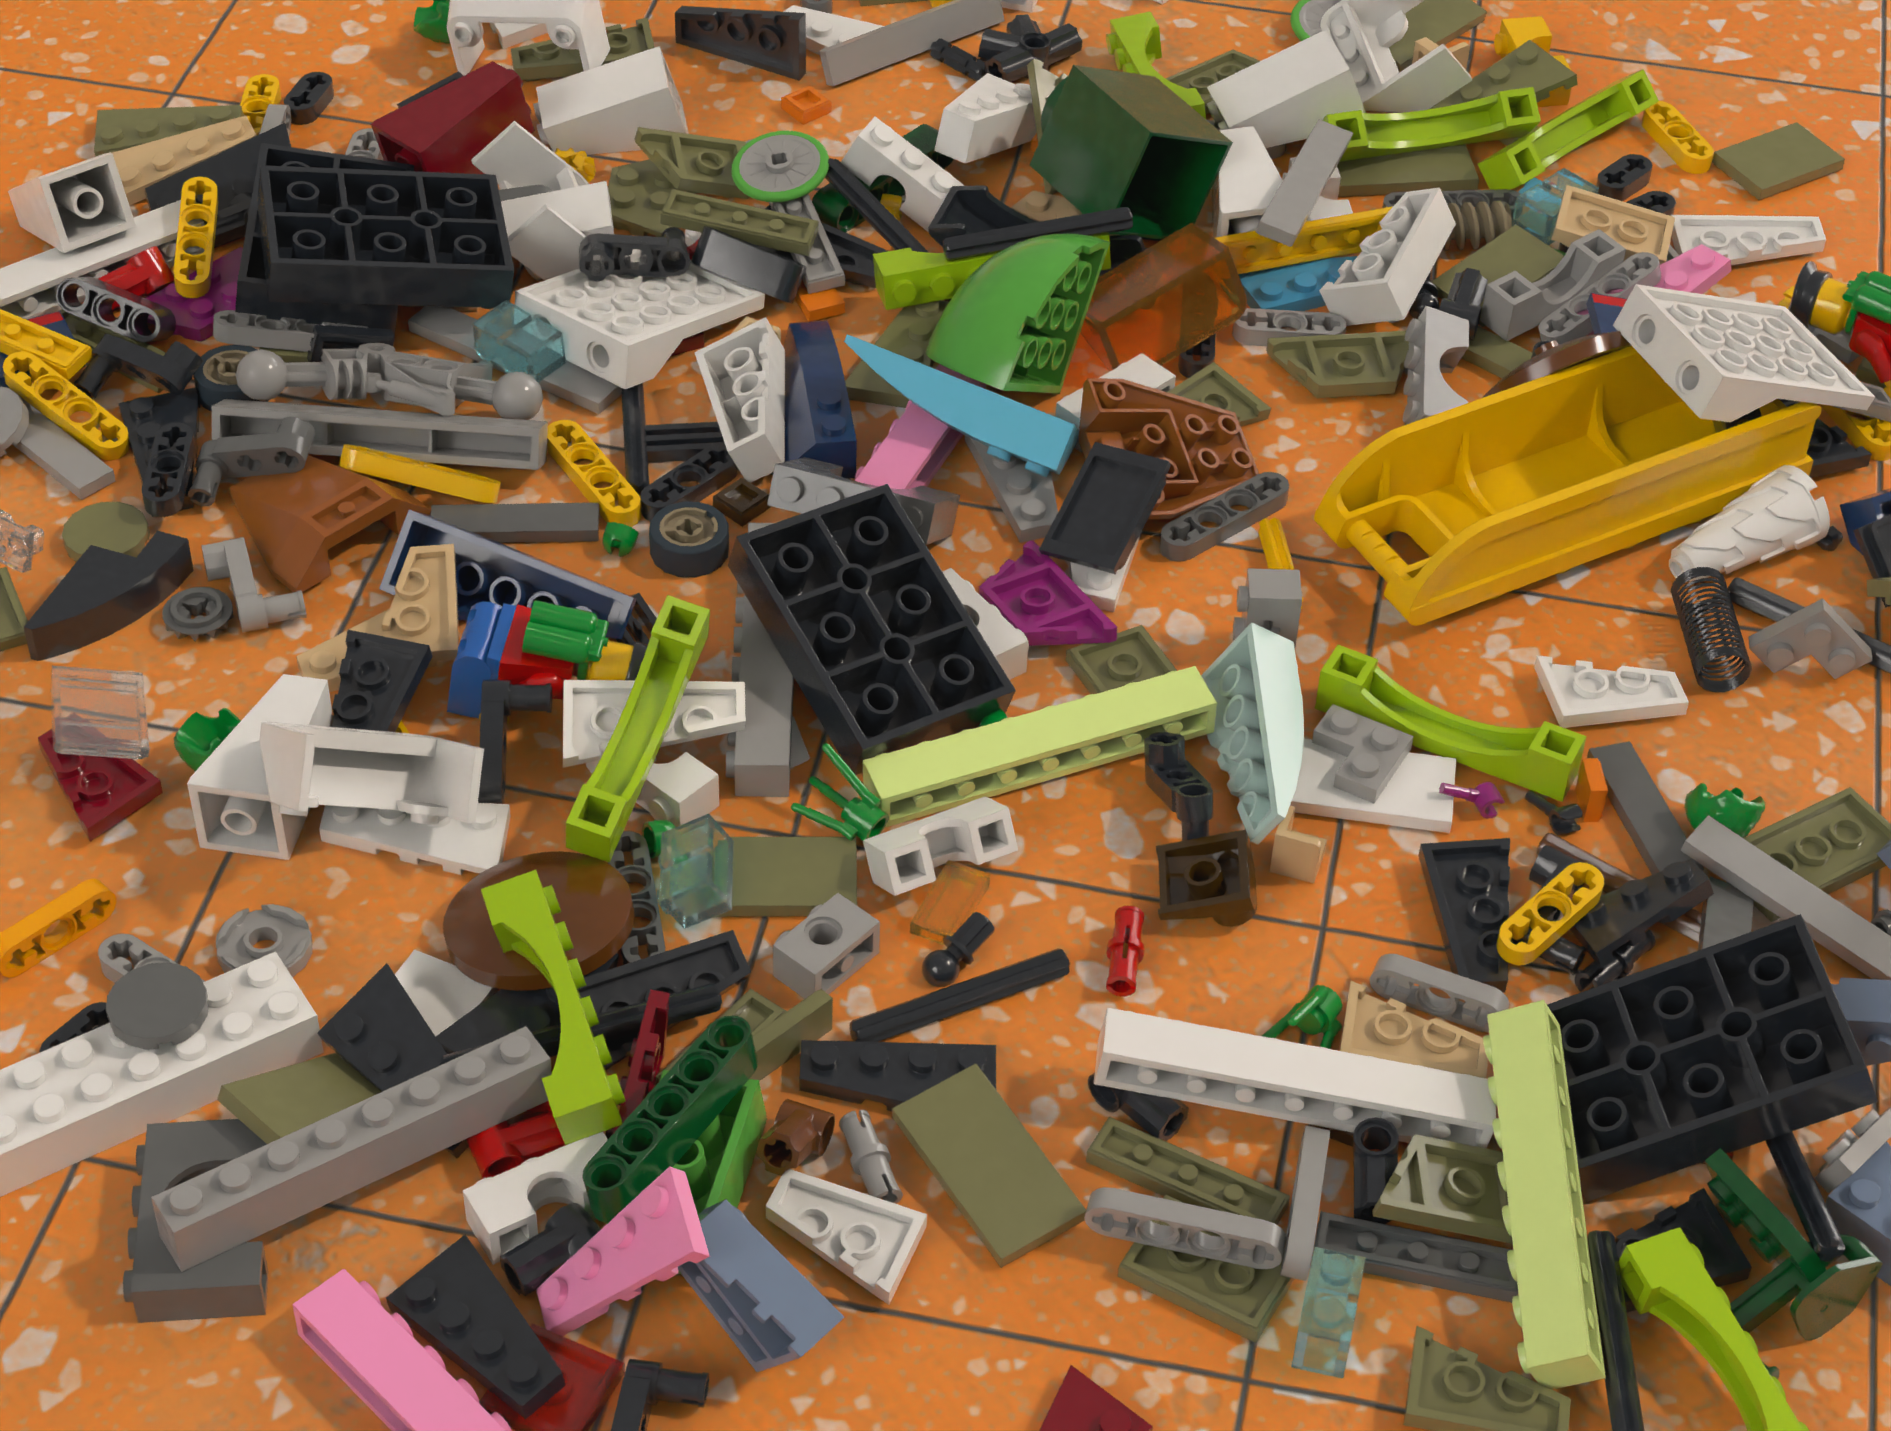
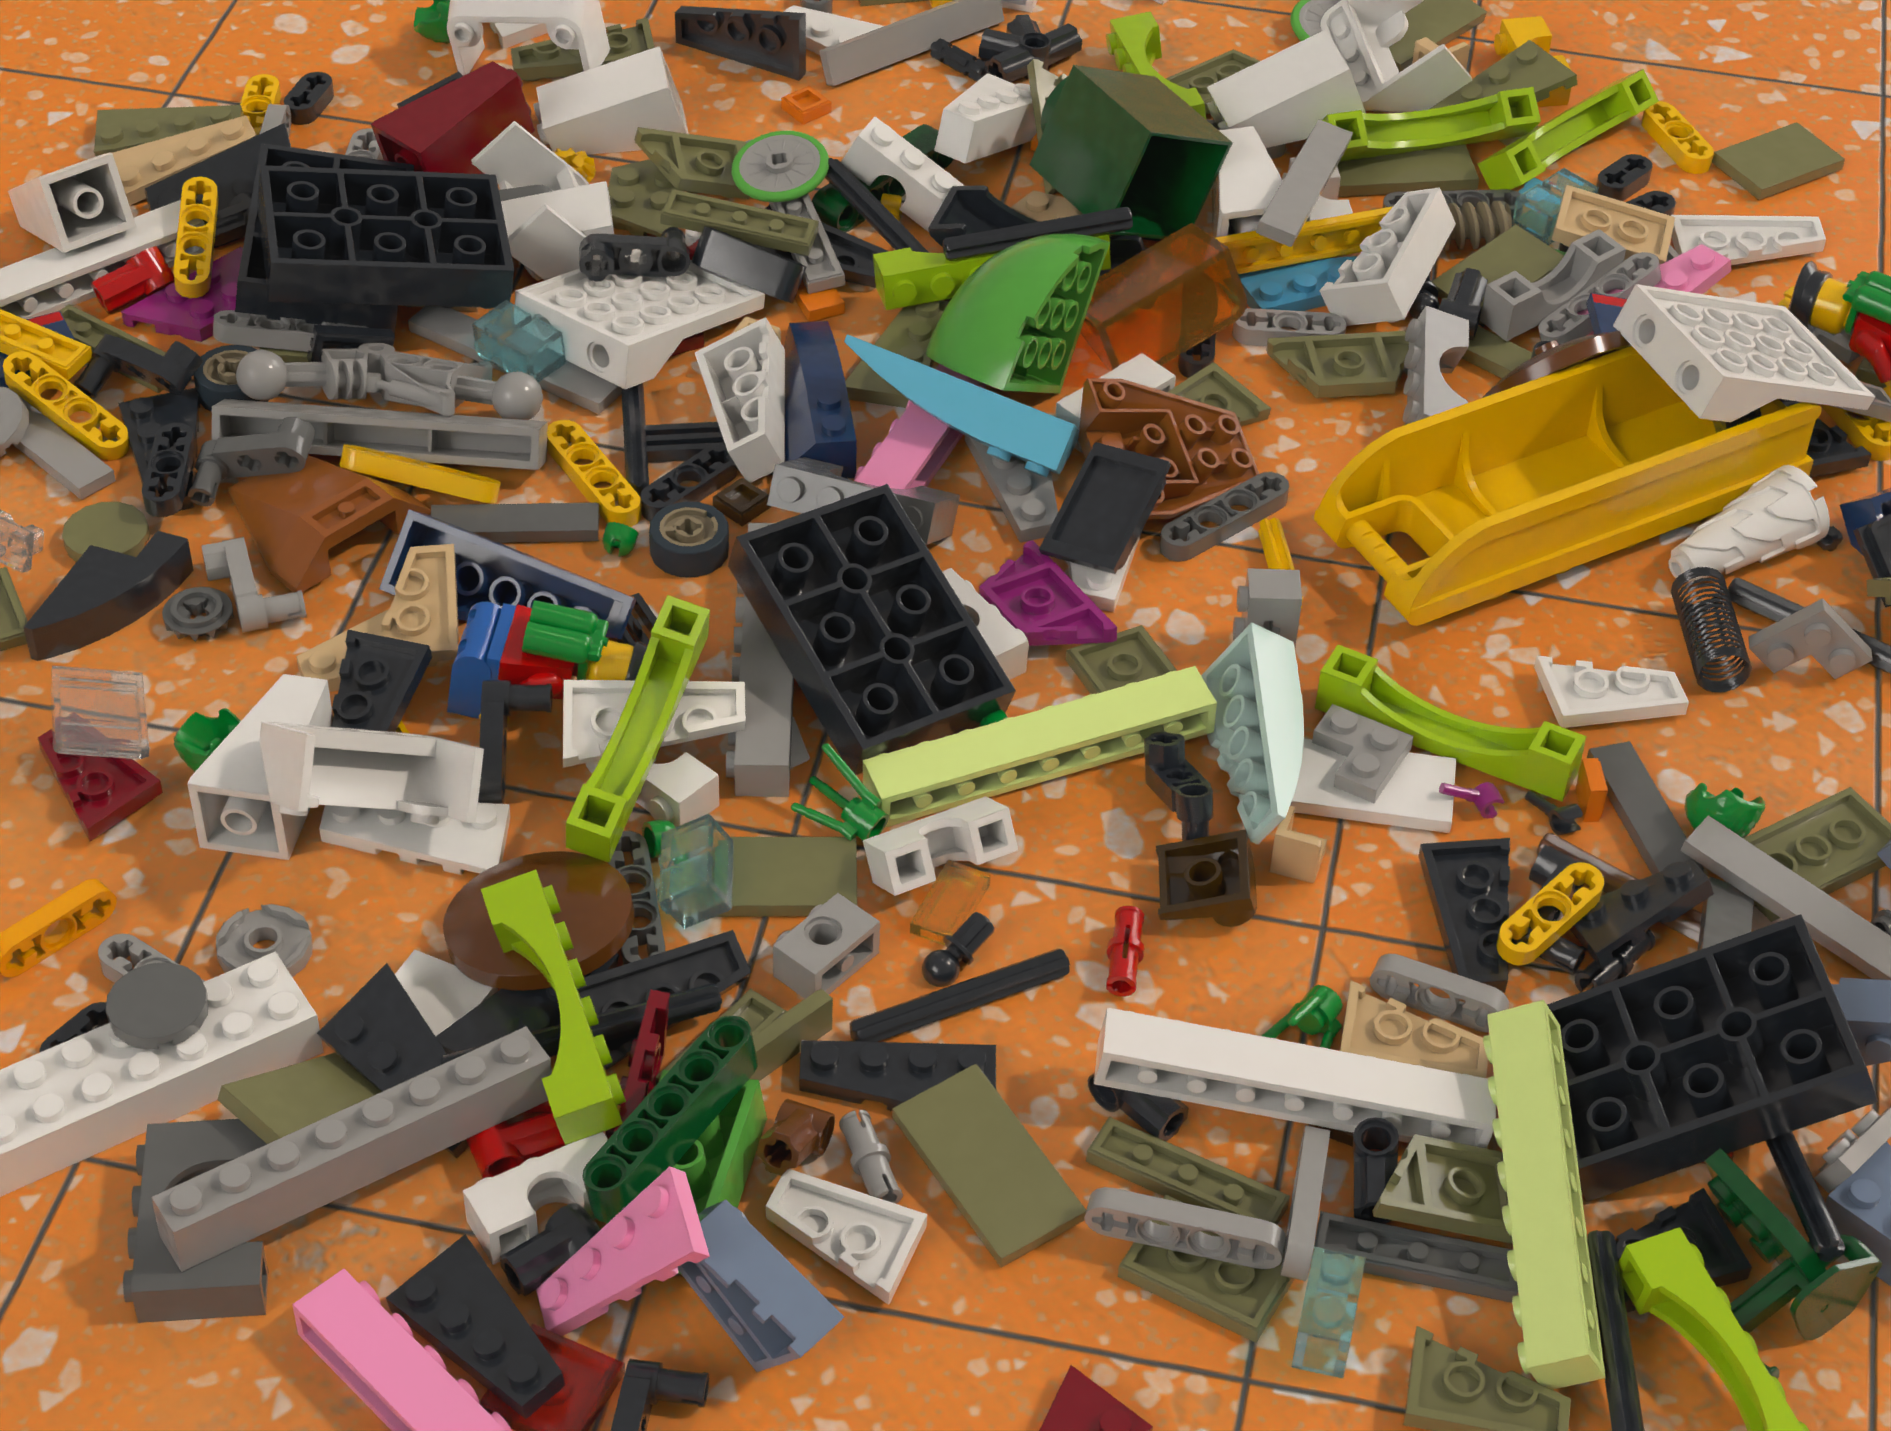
black beam [56,277,176,343] -> none

